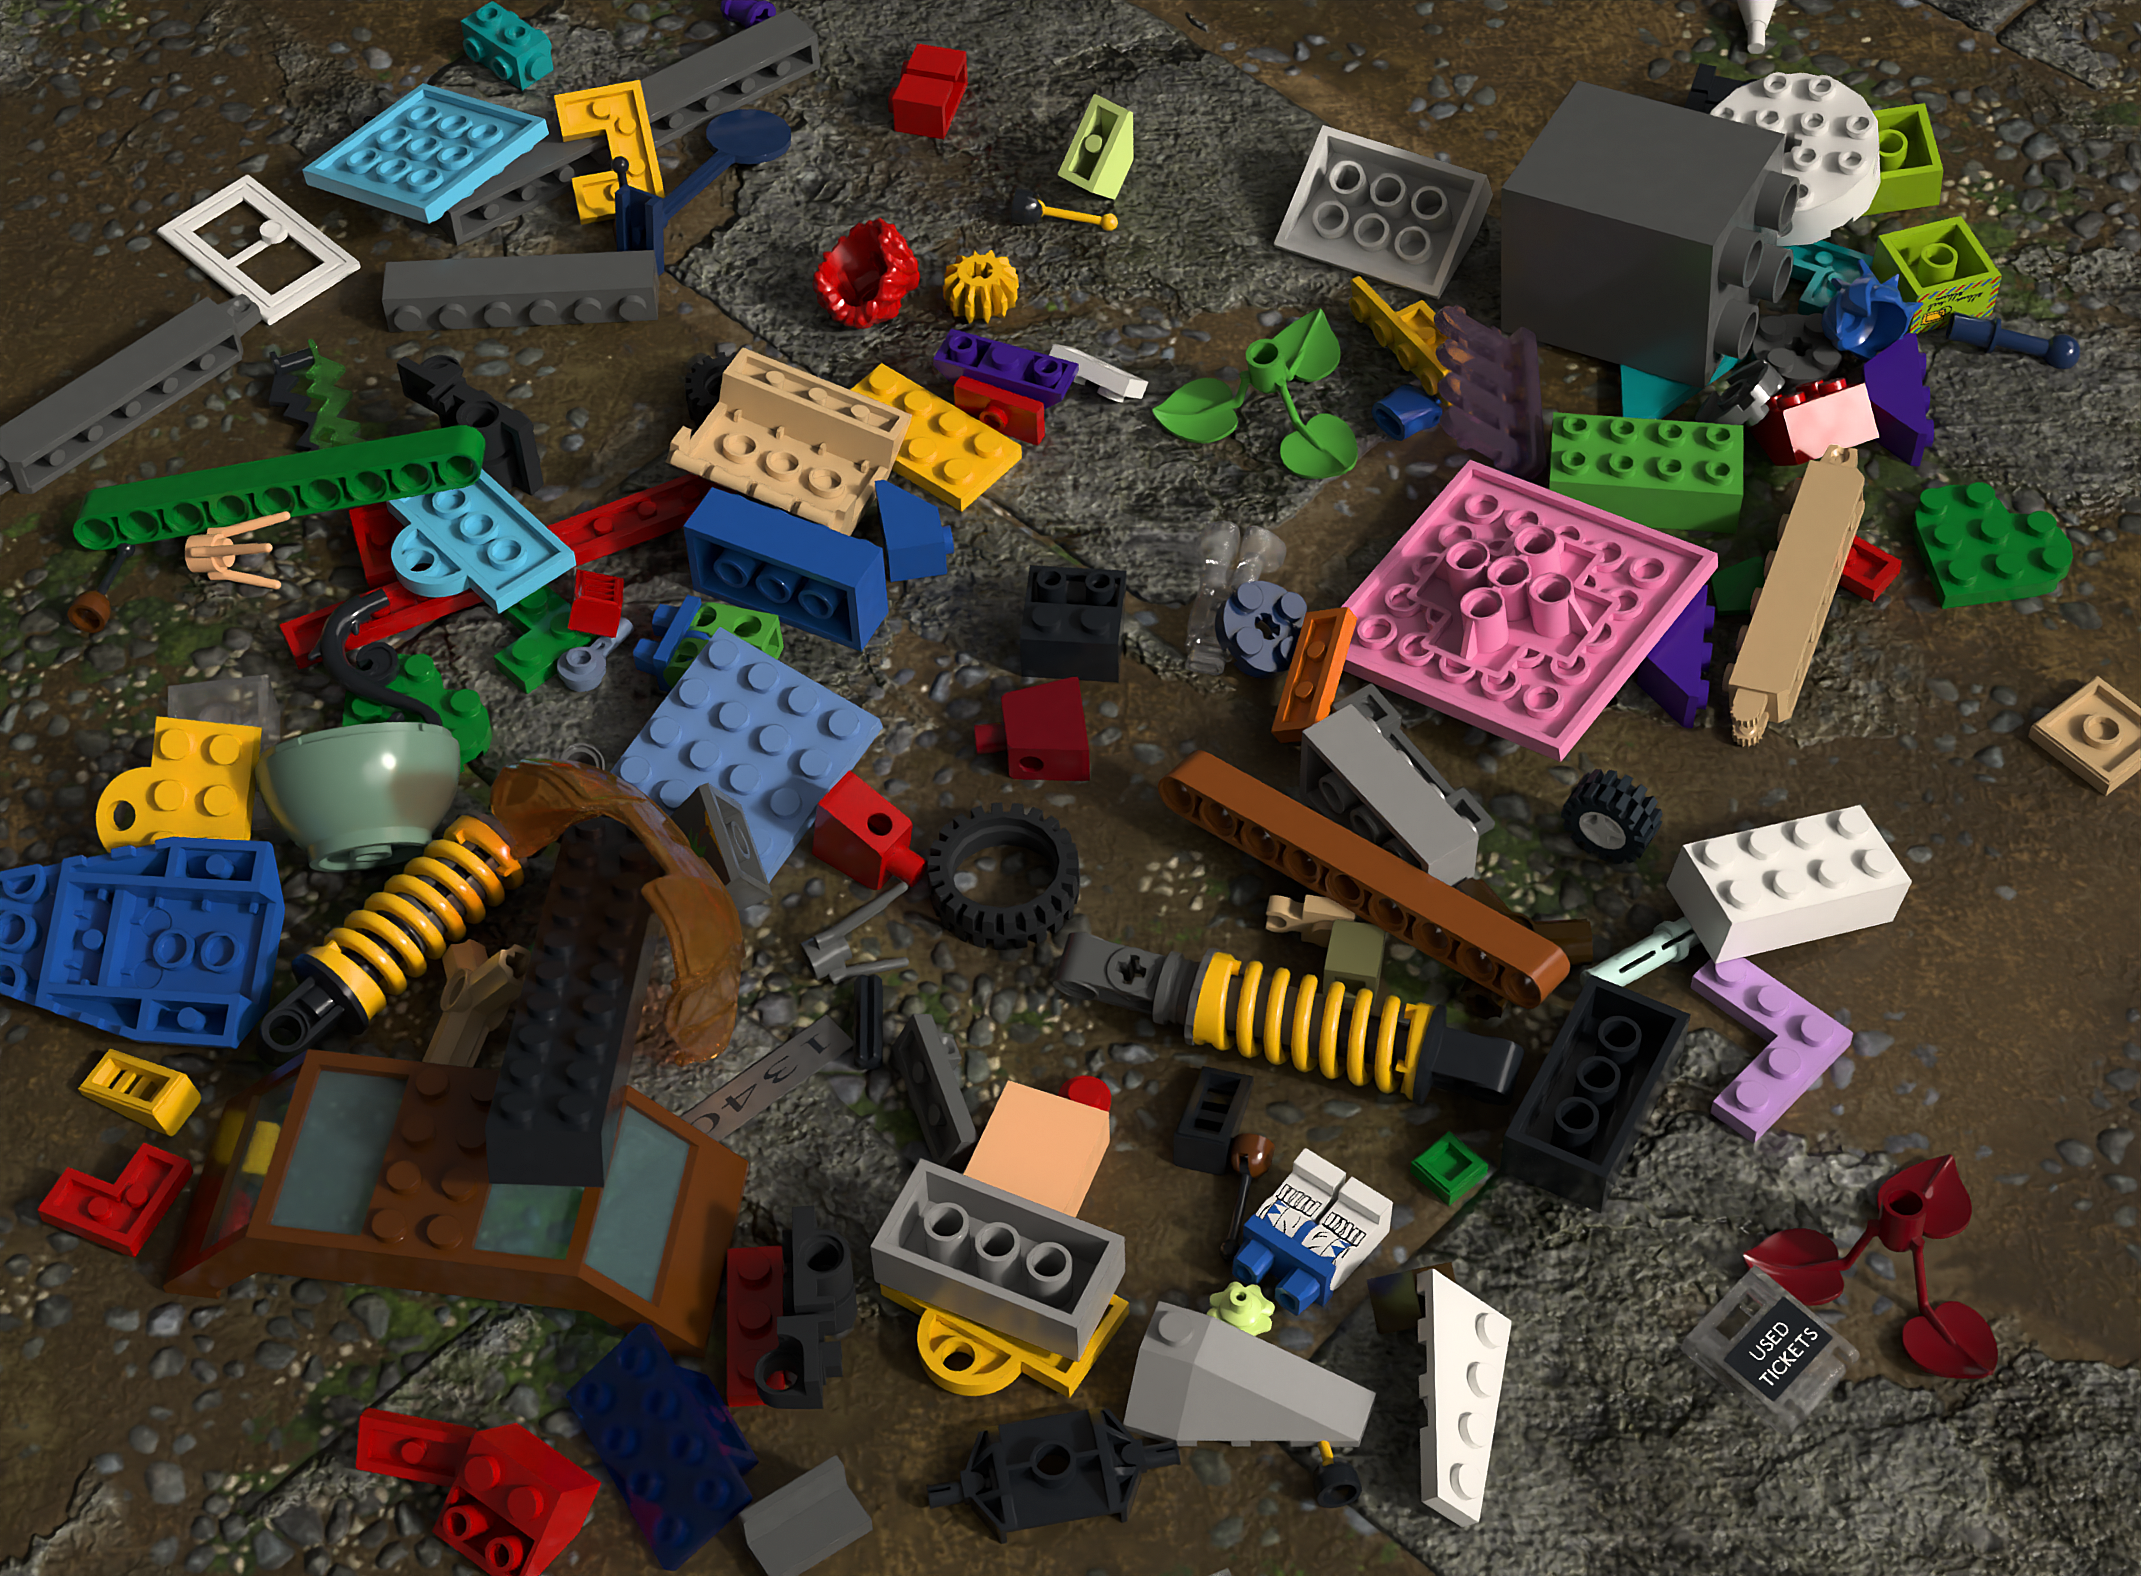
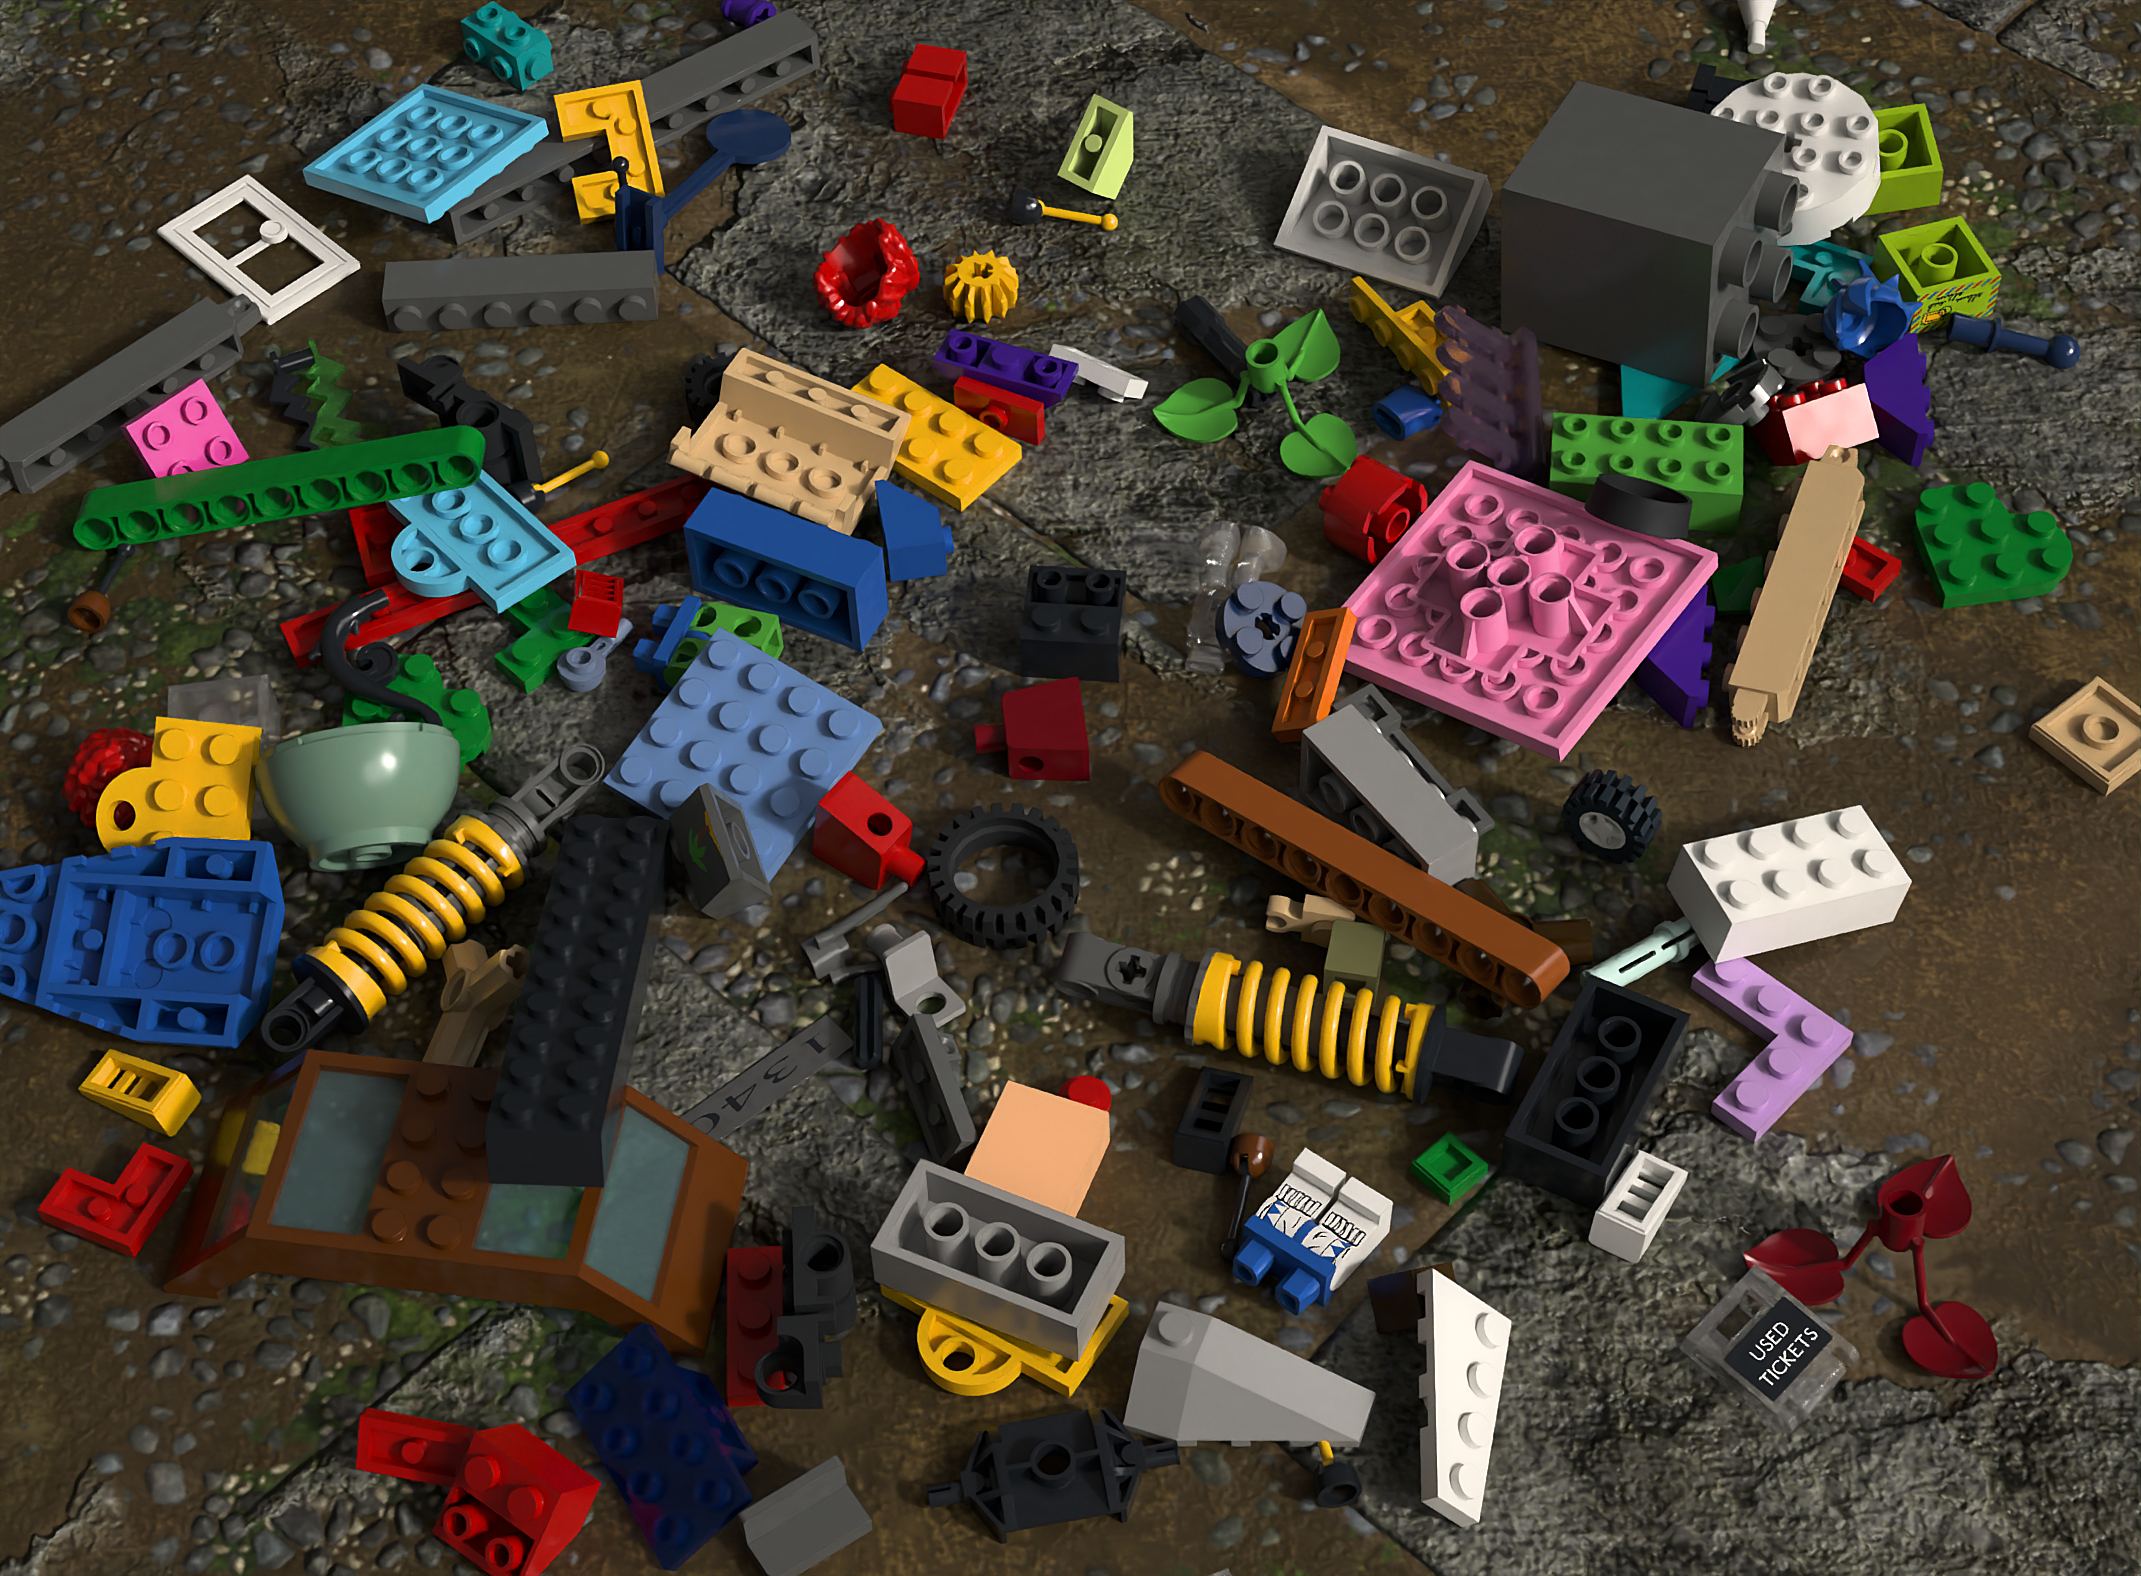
light nougat plant [185,511,290,589] -> none
clear orange piece [490,758,747,1067] -> none
yellowish green plant [1207,1281,1275,1336] -> none
none -> red hair [61,726,154,830]
none -> plate [119,378,250,479]
none -> hinge [505,451,609,515]
none -> light grey bracket [866,924,966,1028]
none -> black axle [1173,295,1280,409]
none -> red brick [1319,455,1428,567]
none -> black tyre [1584,473,1693,539]
none -> white slope [1589,1149,1688,1263]

